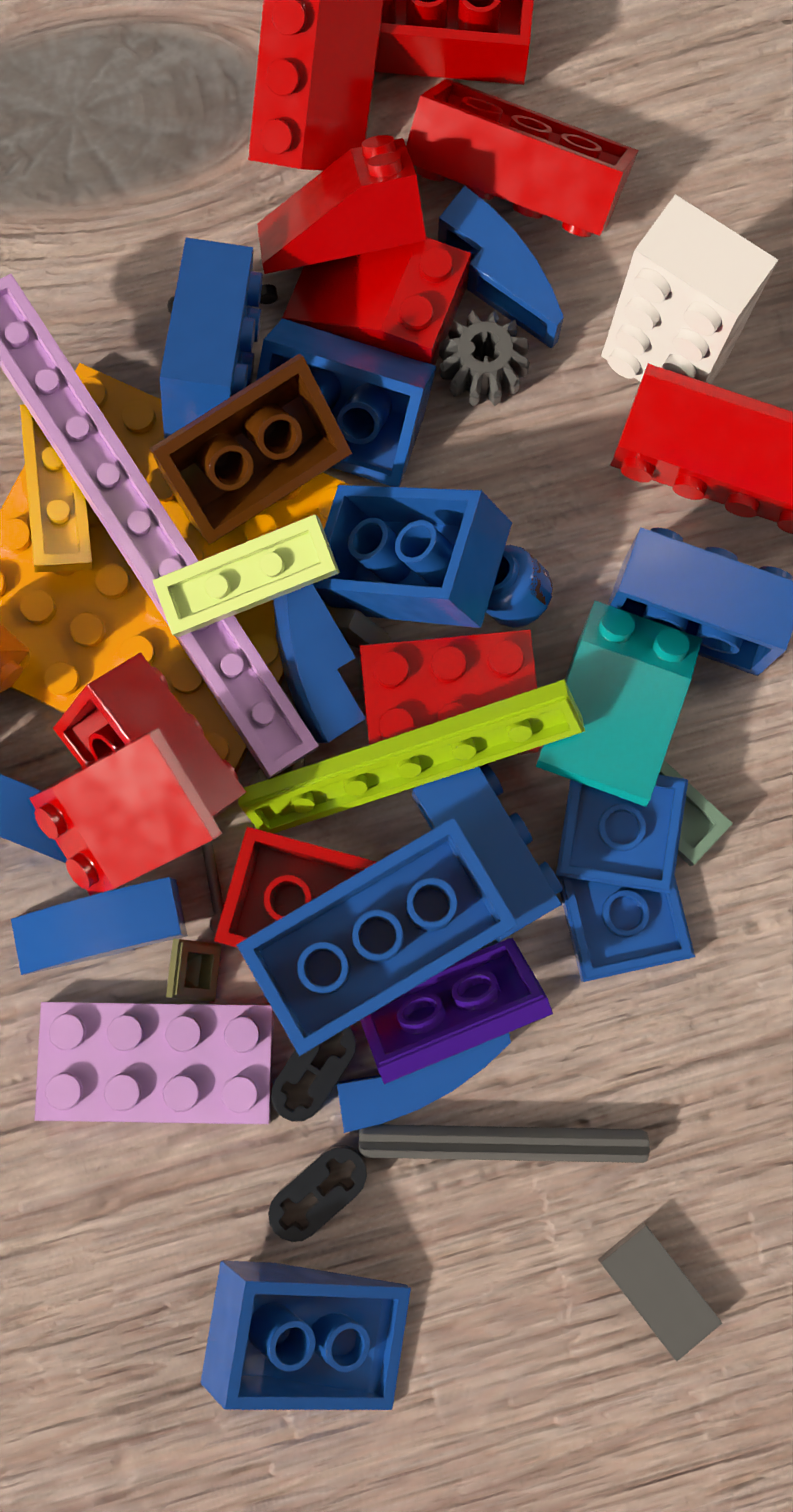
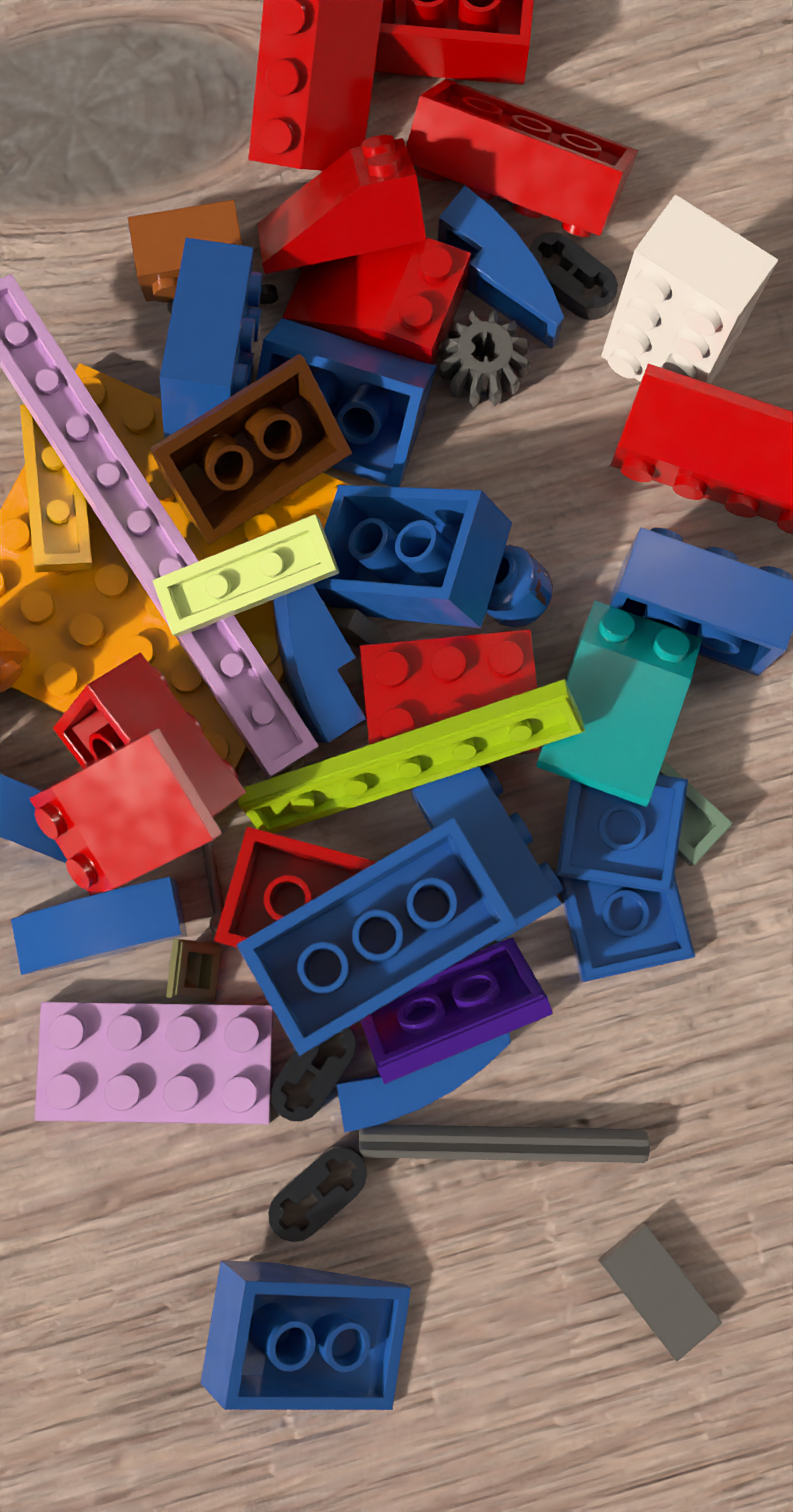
none -> dark orange brick [127,200,243,303]
none -> black beam [529,232,618,320]

